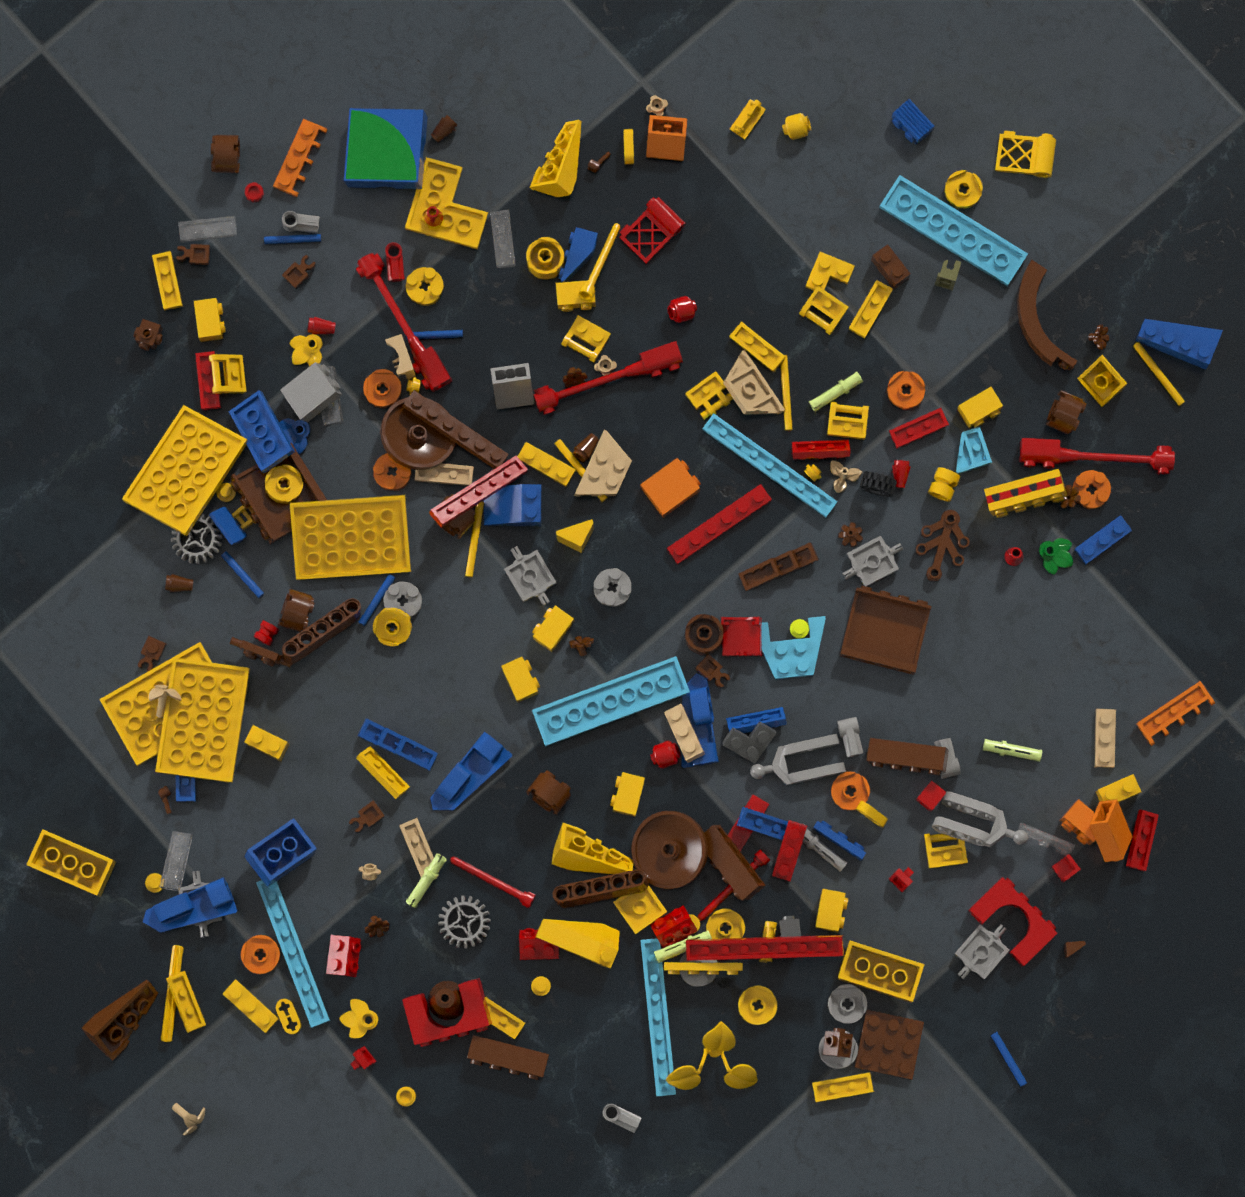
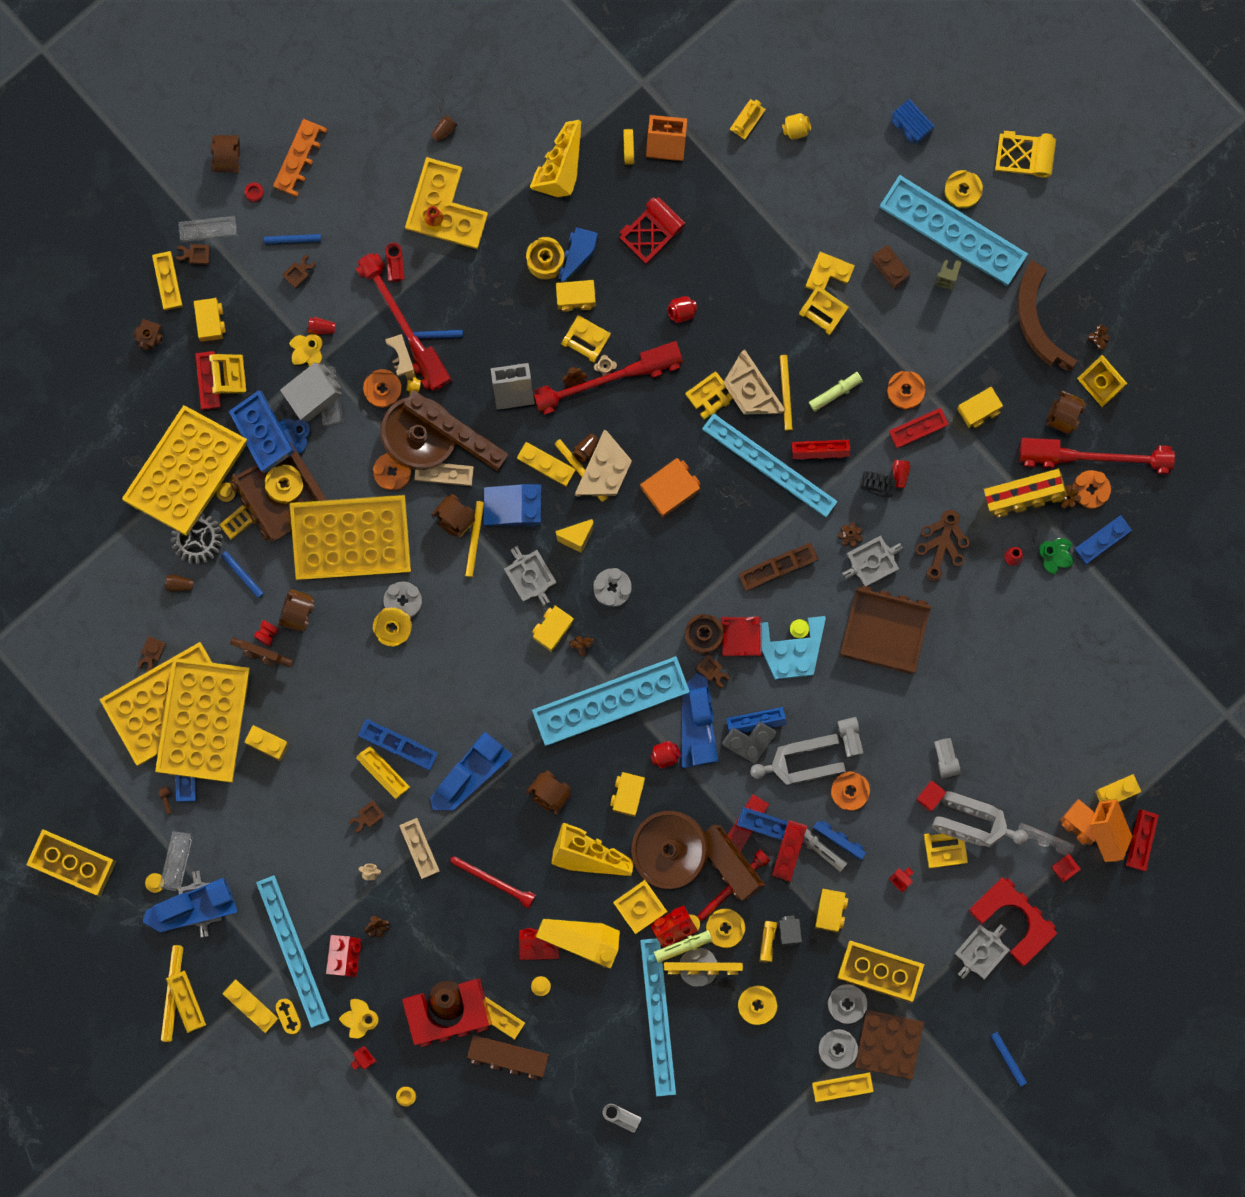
reddish brown wedge [81,980,158,1061] -> none
tan plant [149,685,182,718] -> none
tan plant [172,1103,205,1136] -> none
blue slope [209,507,247,545] -> none
orange plate [241,935,280,974] -> none
blue brick [244,818,317,888] -> none
light grey piece [282,211,320,234] -> none
reddish brown beam [282,598,361,665] -> none
green tile [344,108,428,189] -> none
blue bar [358,574,395,626] -> none
yellow plate [406,267,444,306] -> none
yellowish green pin [406,853,447,908] -> none
plate [429,456,528,527] -> none
light grey gear [438,896,491,949] -> none
clear plate [490,210,516,268] -> none
yellow brick [501,657,540,703] -> none
reddish brown beam [553,870,649,908] -> none
yellow piece [578,223,620,300] -> none
reddish brown hand [587,152,611,173] -> none
tan plate [646,95,668,116] -> none
tan plate [664,704,705,763] -> none
yellow plant [666,1021,758,1090] -> none
red plate [667,484,772,565] -> none
red plate [686,935,844,961] -> none
yellow plate [729,322,786,372] -> none
yellow plate [804,464,822,481] -> none
reddish brown brick [823,1028,853,1058] -> none
yellow plate [827,402,869,440] -> none
tan plant [830,461,862,493] -> none
yellow plate [848,280,893,338] -> none
yellow beam [856,801,888,828] -> none
reddish brown brick [867,738,949,775] -> none
yellow wheel [928,467,961,502] -> none
medium azure wing [956,427,992,474] -> none
yellowish green pin [983,739,1042,762] -> none
reddish brown slope [1064,941,1086,958] -> none
tan plate [1094,709,1116,768] -> none
yellow bar [1133,342,1185,406] -> none
blue wedge [1135,319,1223,370] -> none
orange hinge [1136,681,1215,746] -> none

